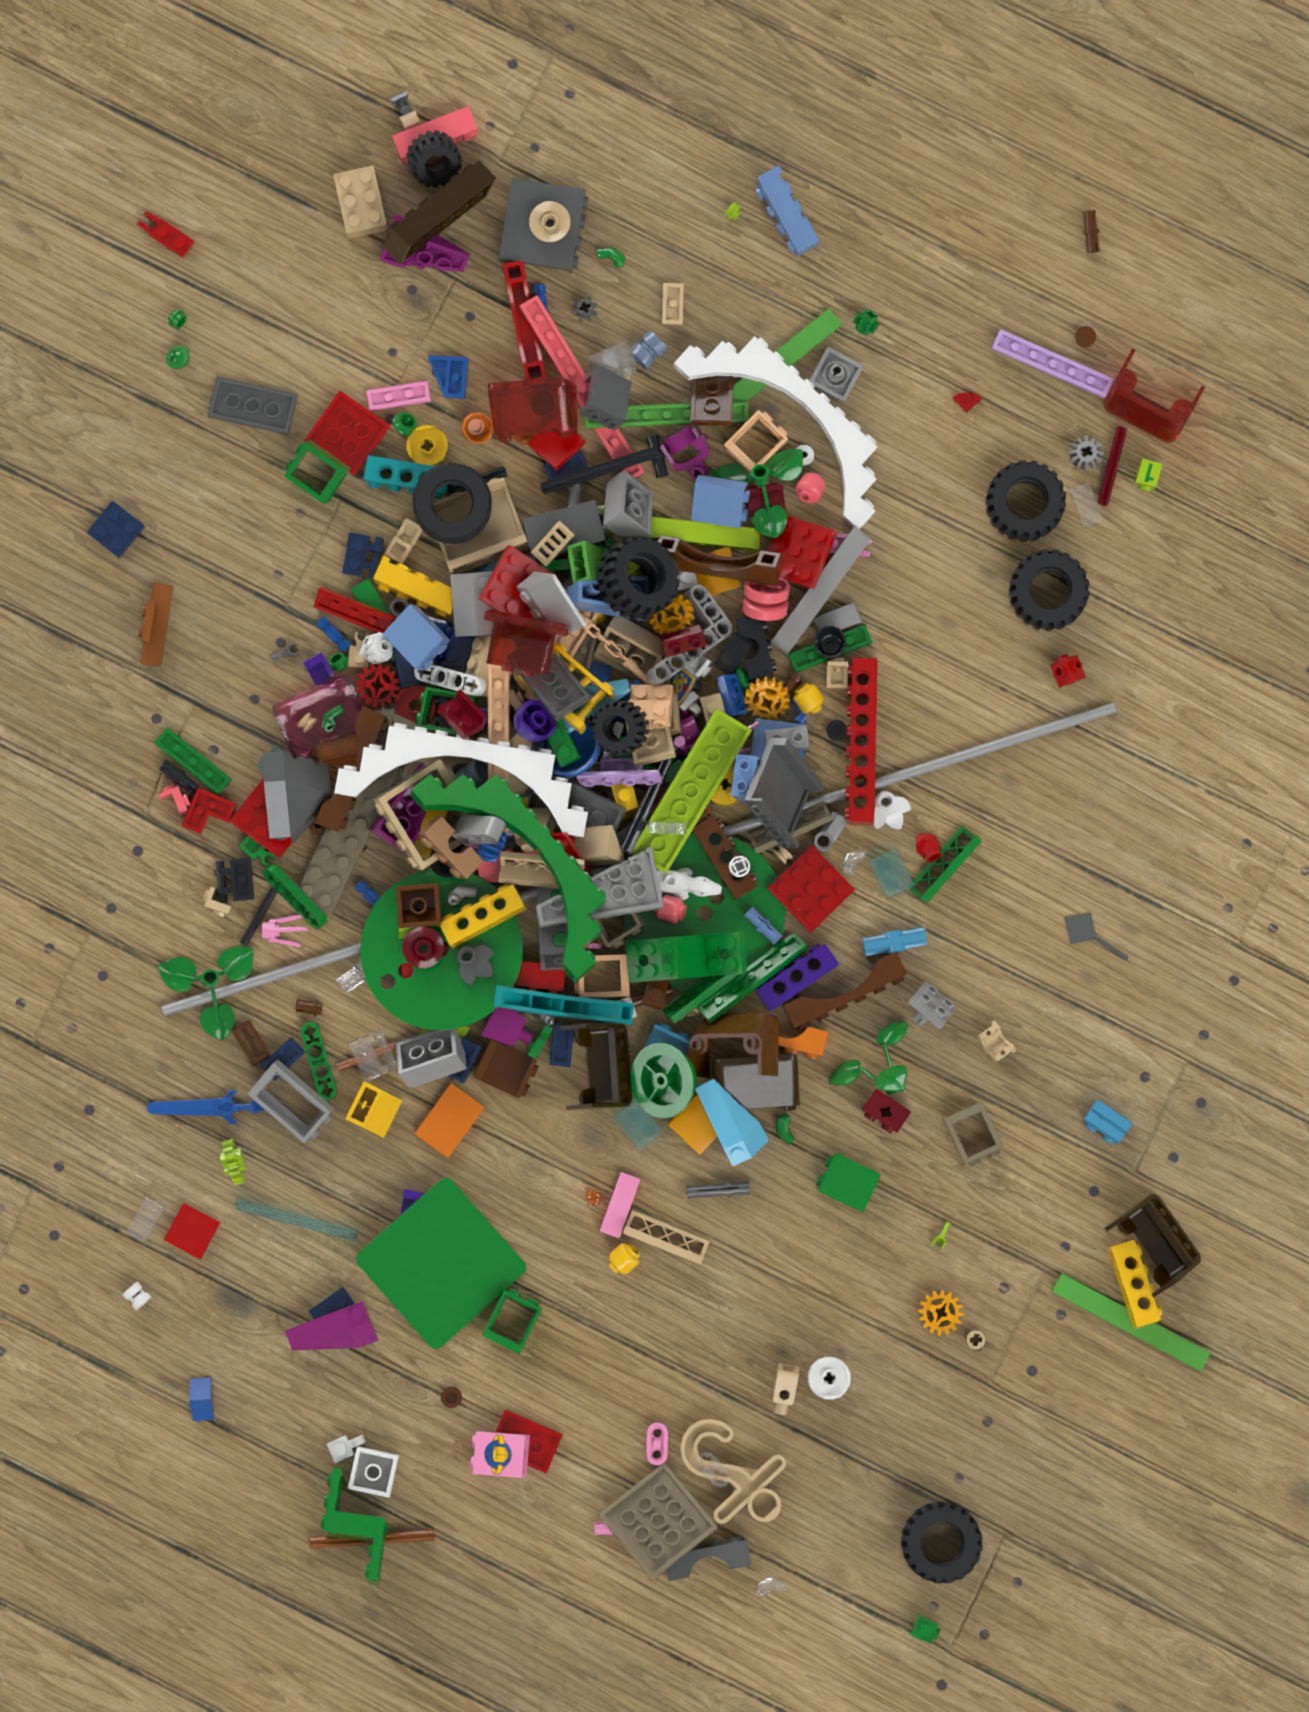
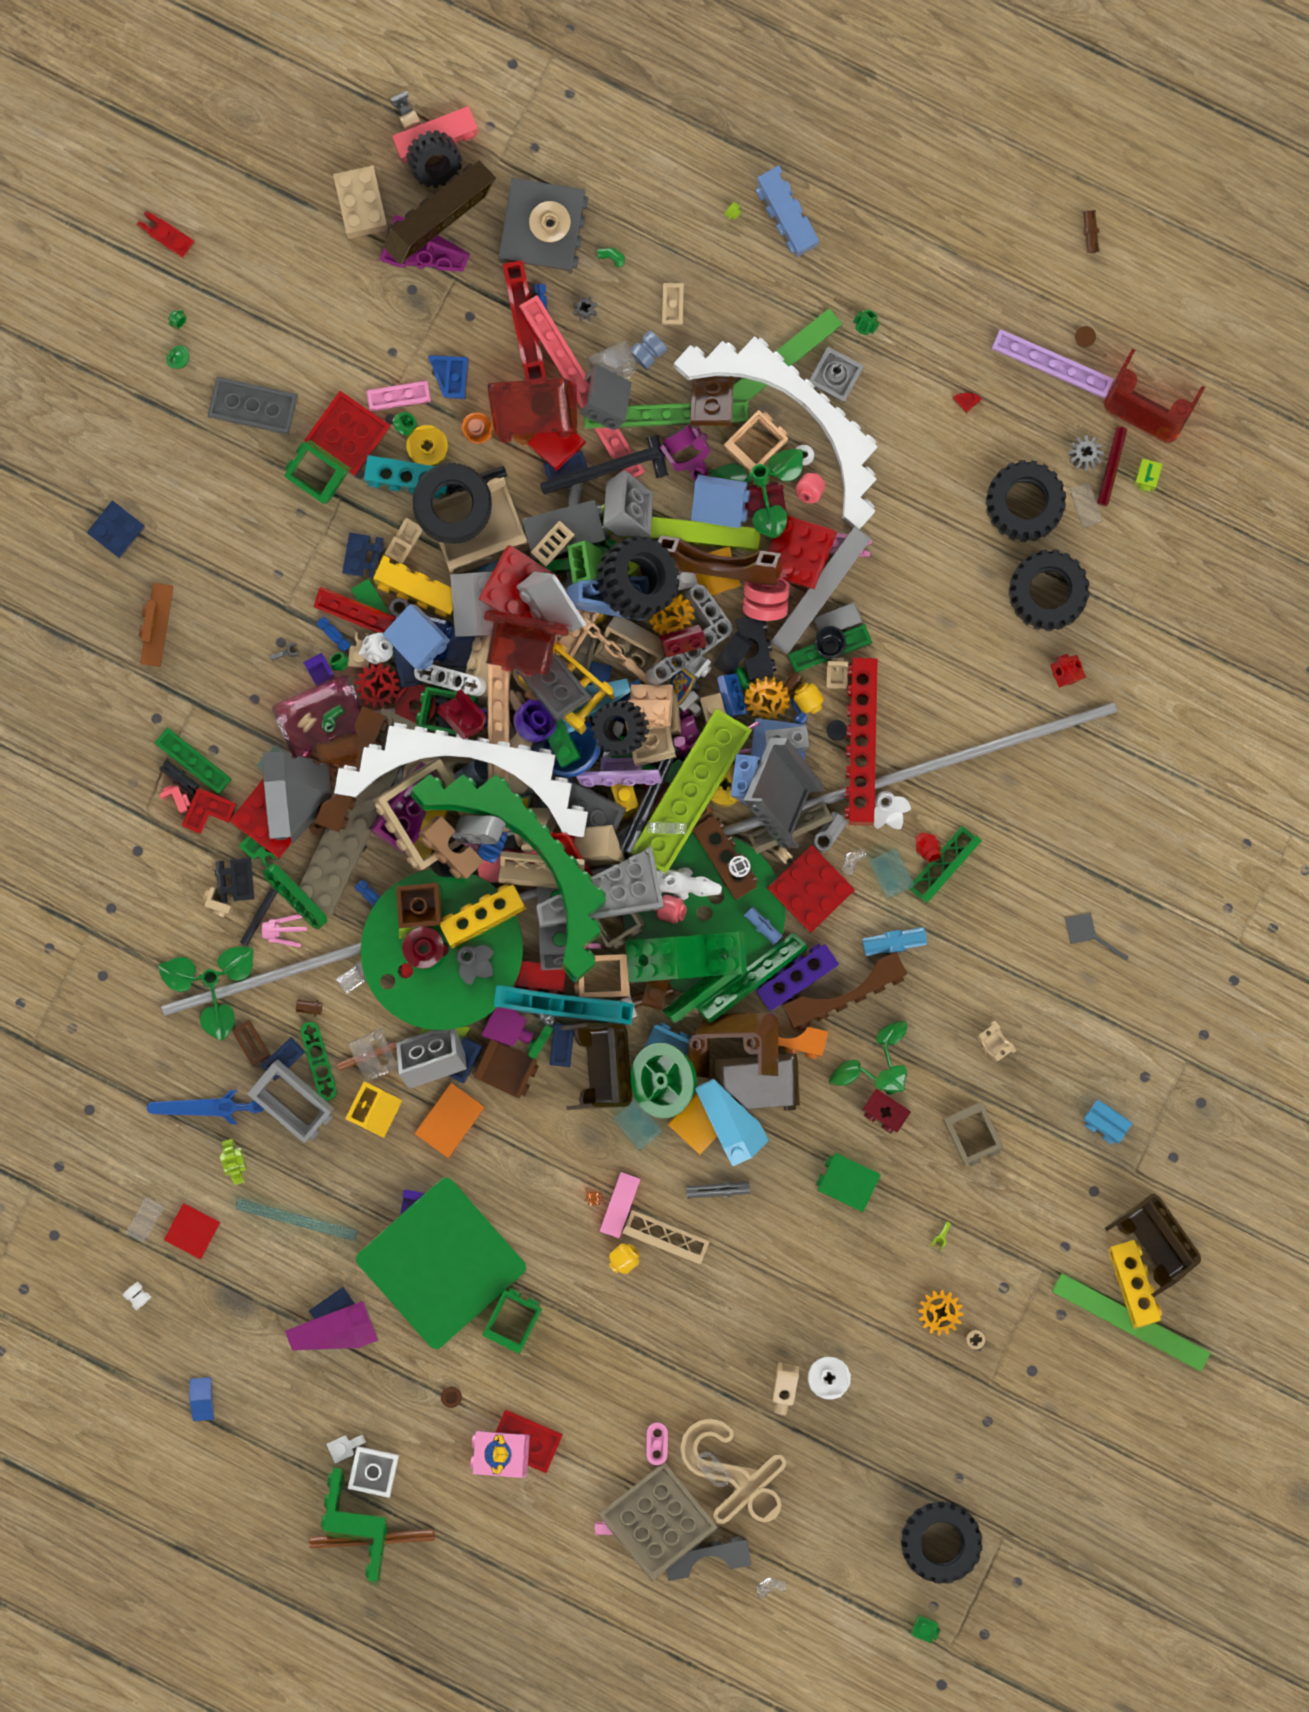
light grey arm [448,886,478,905] -> none
green arm [776,1113,796,1146] -> none
light grey plate [908,981,957,1029] -> none

